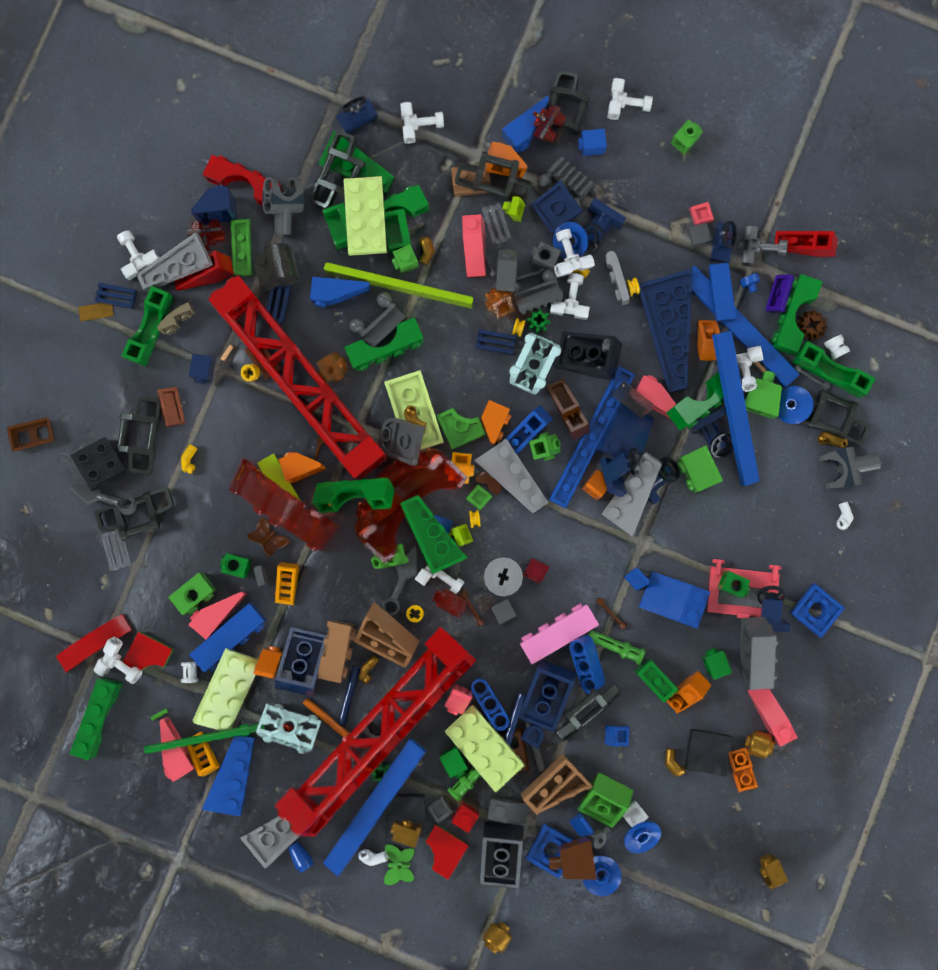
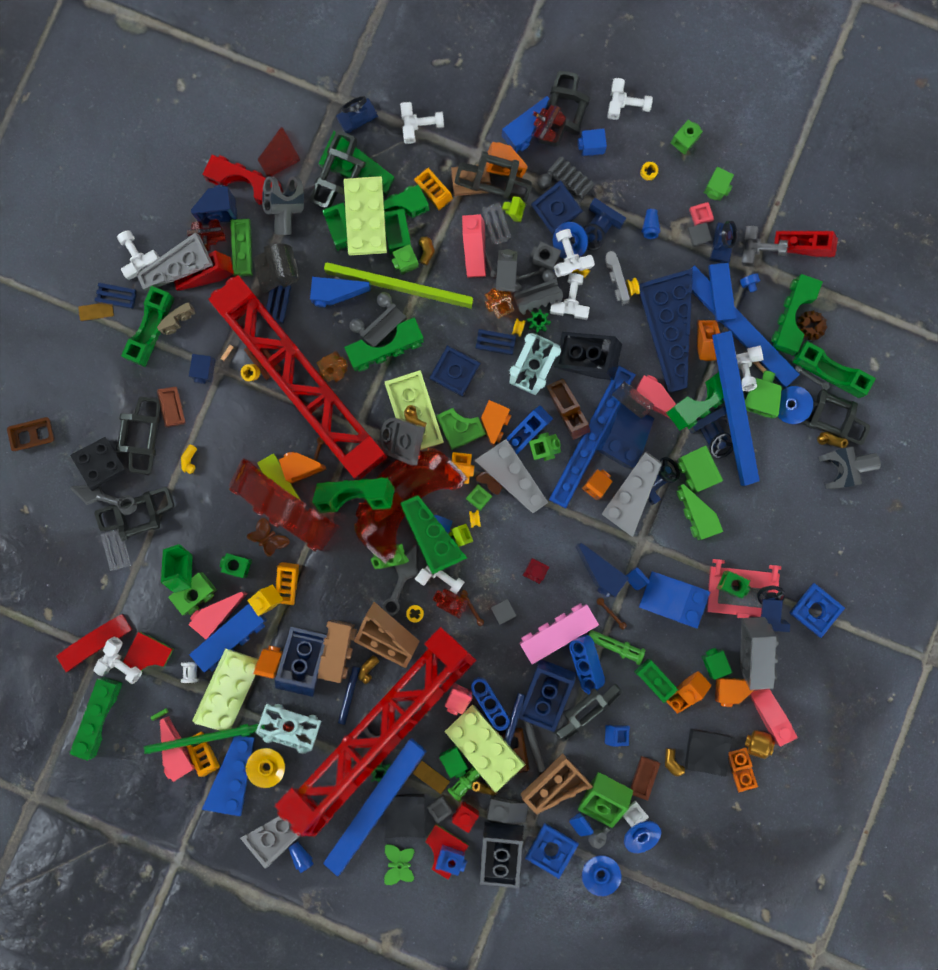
dark grey tile [254,566,268,586] -> none
orange bar [302,697,350,738] -> none
white arm [358,849,388,866] -> none
pearl gold brick [390,819,422,848] -> none
pearl gold head [483,922,512,954] -> none
light grey piece [484,557,523,596] -> none
dark blue tile [520,725,544,749] -> none
reddish brown torso [548,836,597,880] -> none
dark blue piece [600,448,640,497] -> none
pearl gold brick [759,854,788,890] -> none
dark purple tile [765,274,795,313] -> none
white wheel [824,334,850,360] -> none
white arm [837,501,853,530] -> none
none -> green panel [161,544,193,593]
none -> yellow dish [246,748,285,788]
none -> yellow brick [247,584,283,616]
none -> clear red wing [258,127,300,177]
none -> pearl gold sticker [413,761,450,794]
none -> light orange slope [414,168,453,210]
none -> dark blue tile [429,345,481,397]
none -> blue brick [435,845,467,876]
none -> pearl gold arm [472,782,498,796]
none -> dark blue slope [575,543,629,598]
none -> copper tile [630,756,660,801]
none -> yellow bush [640,162,658,180]
none -> blue cone [642,209,661,239]
none -> bright green slope [677,484,723,540]
none -> bright green brick [704,167,734,201]
none -> orange slope [715,677,754,707]

